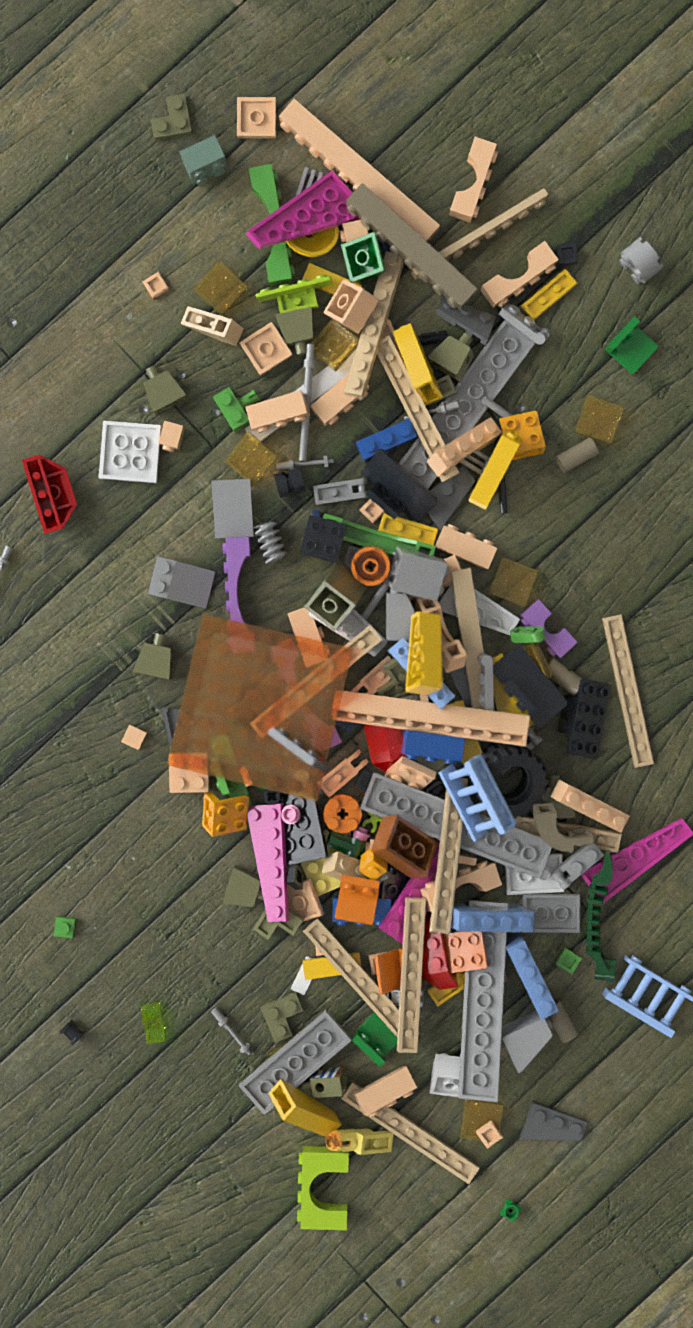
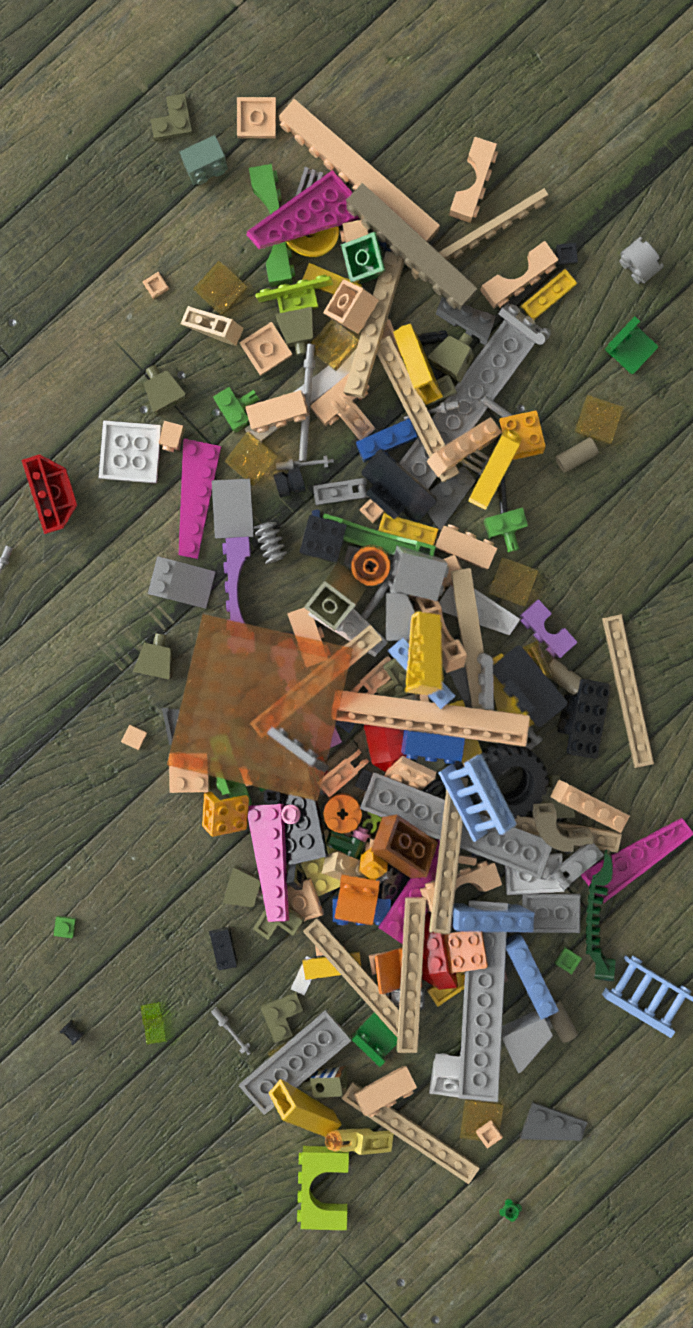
bright green beam [509,626,546,643] -> none
none -> dark pink wing [178,439,222,559]
none -> black hinge [209,926,238,970]
none -> light nougat hinge [330,392,376,440]
none -> bright green brick [483,507,528,552]

